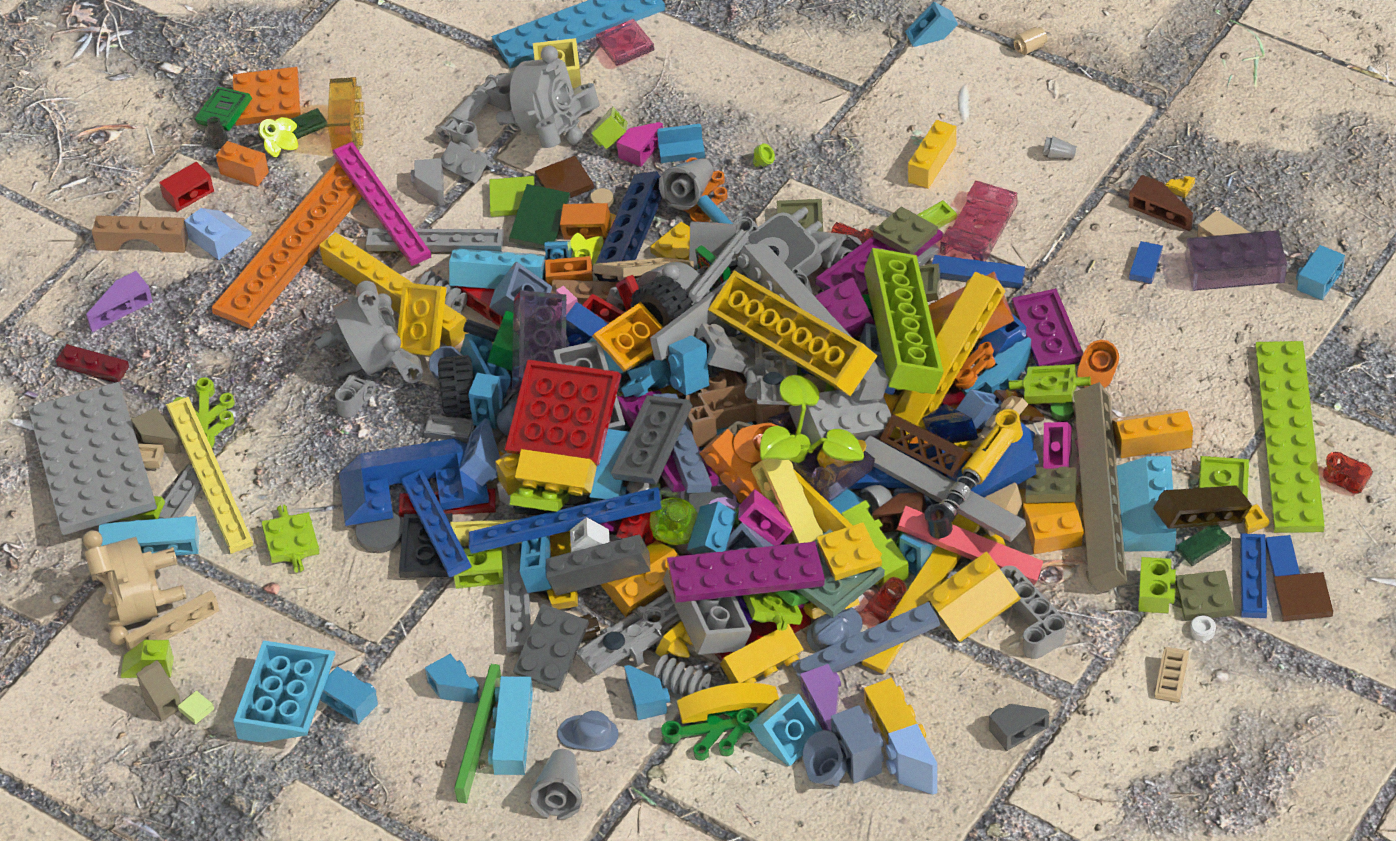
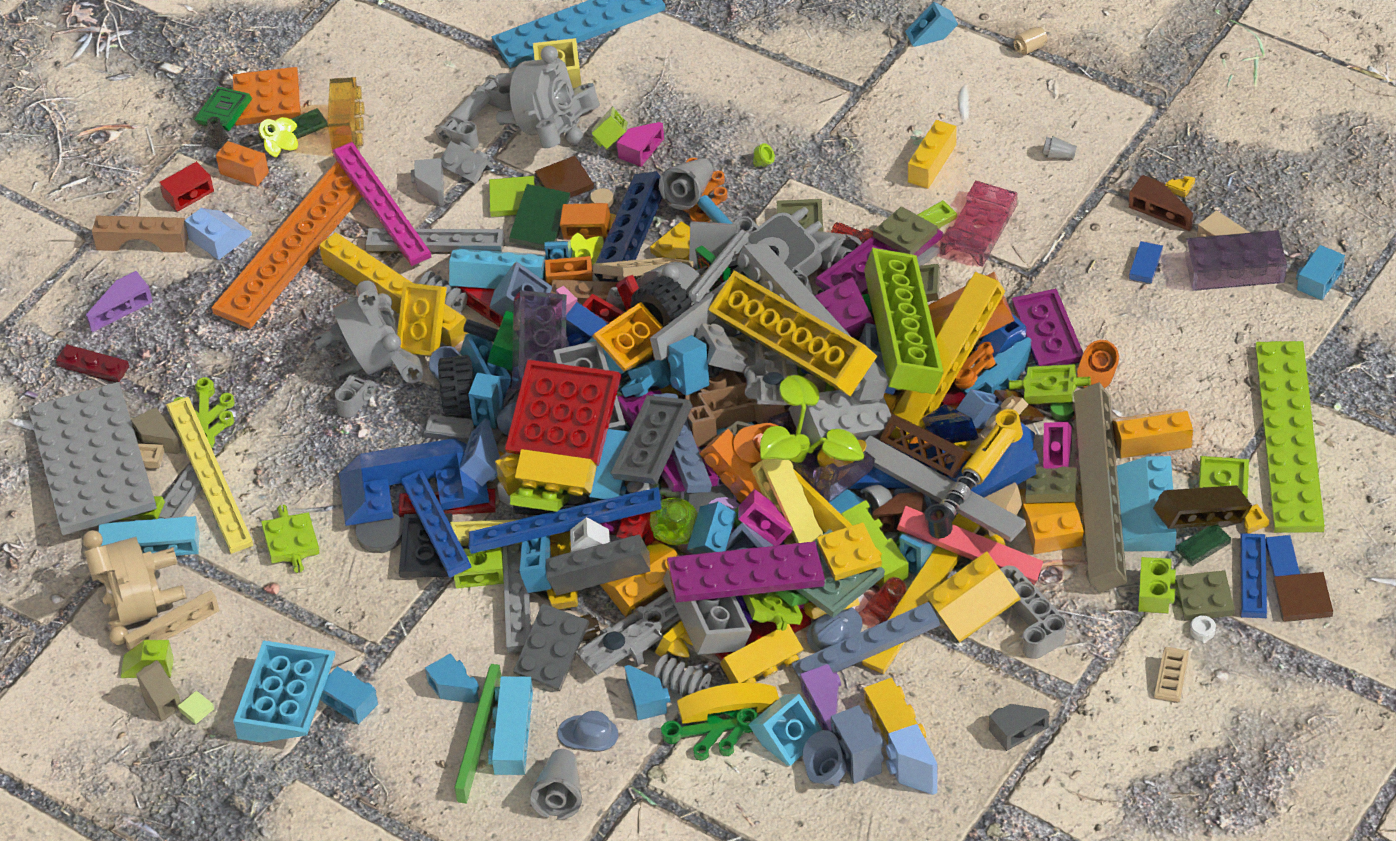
clear pink plate [596,19,654,66] -> none
dark azure panel [657,124,705,163] -> none
blue tile [932,255,1025,289] -> none
clear red piece [1323,452,1373,494] -> none

